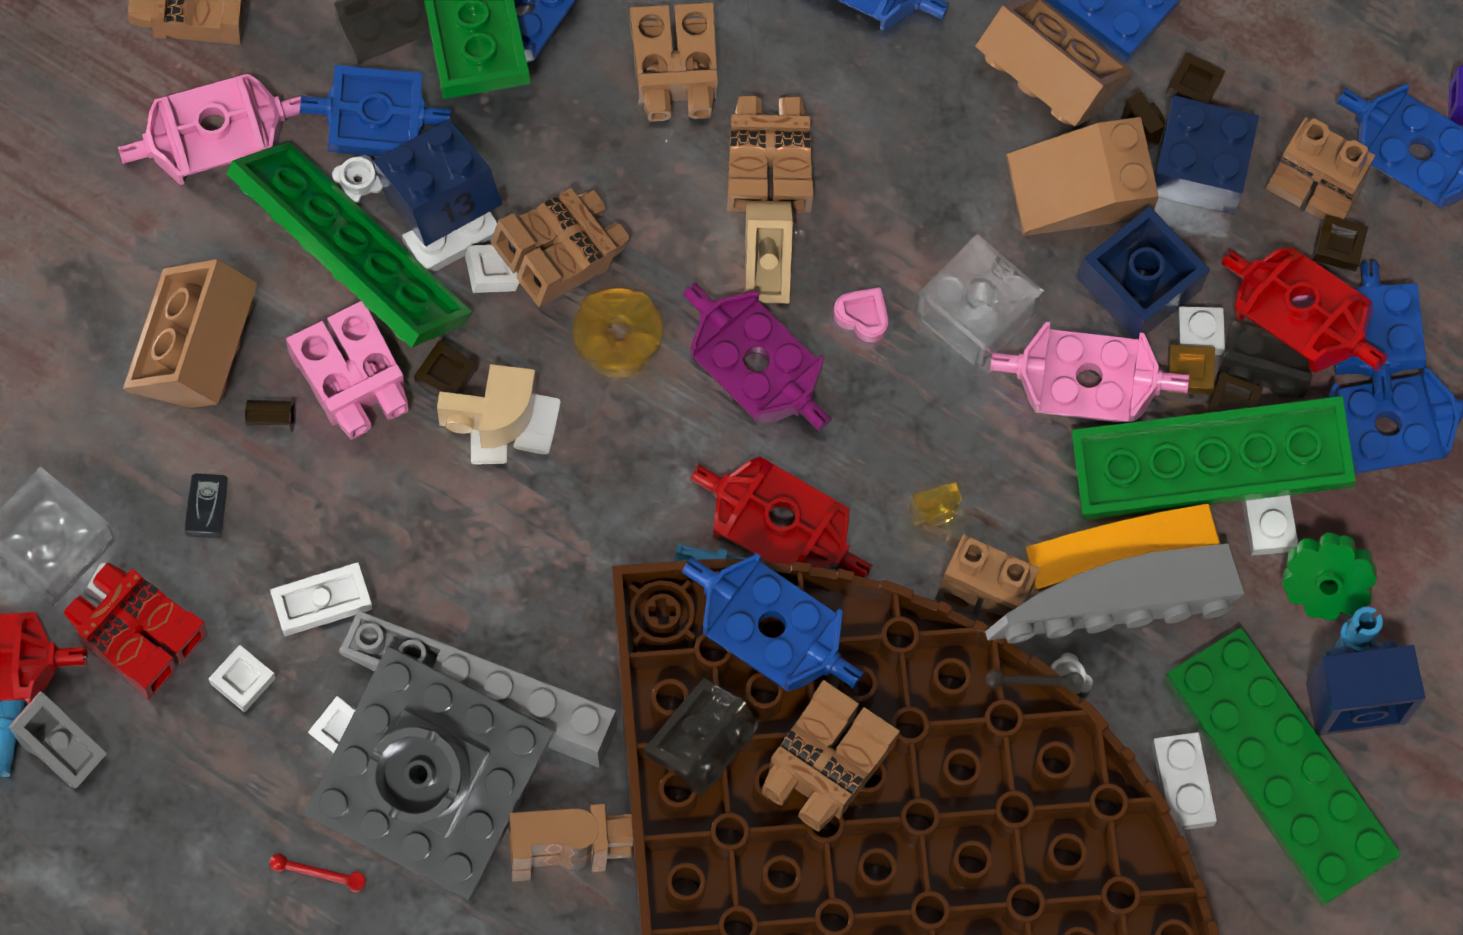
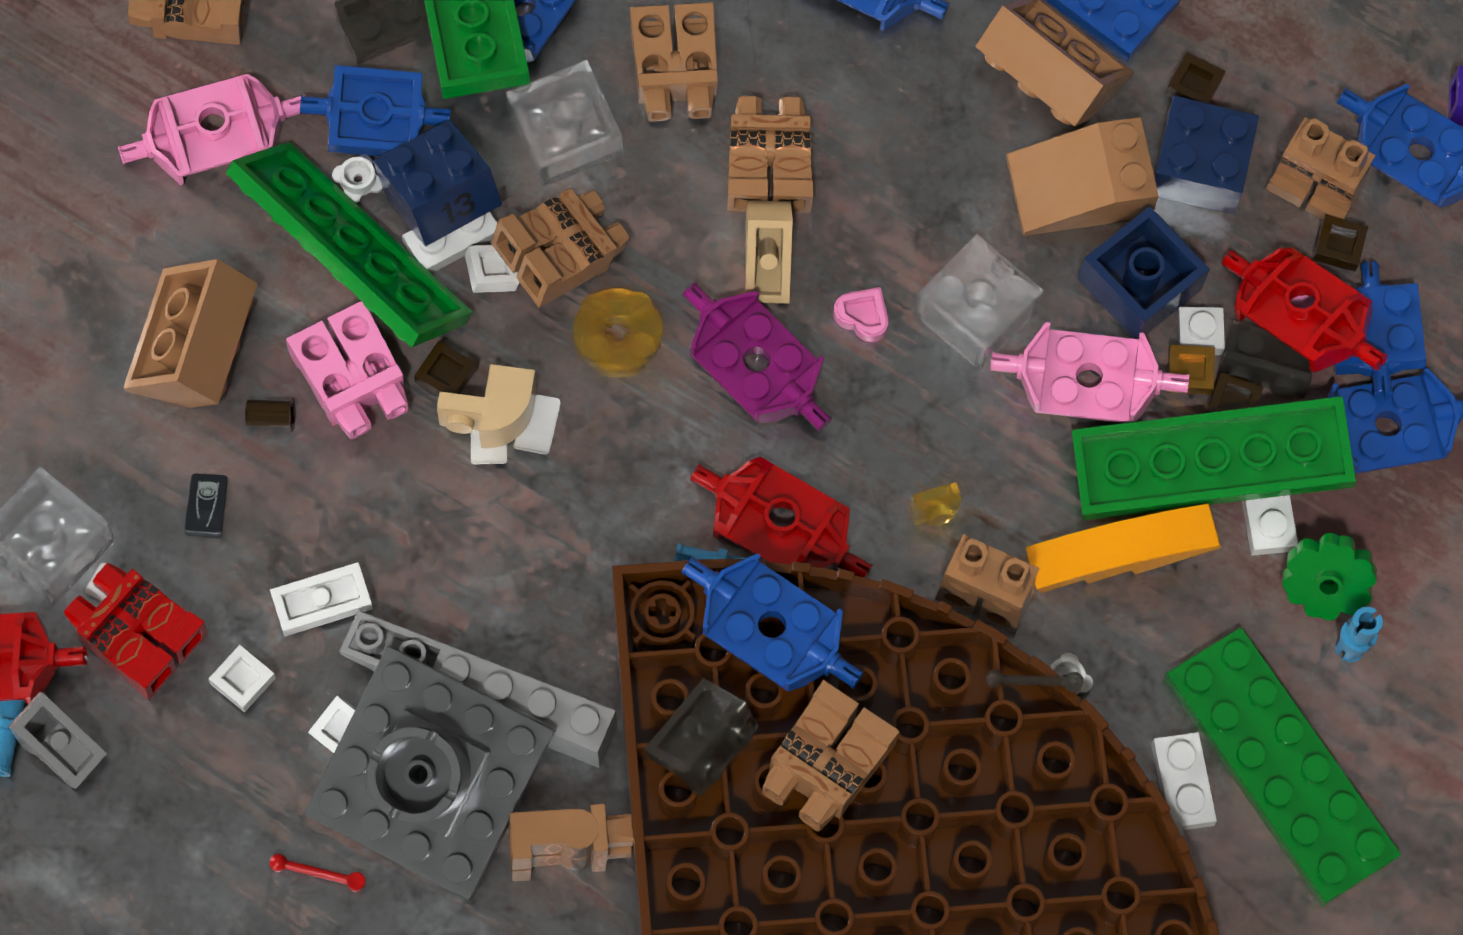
light grey slope [985,543,1244,643] -> none
dark brown plate [1121,92,1165,150] -> none
dark blue brick [1306,641,1426,736] -> none
none -> clear brick [505,60,623,187]

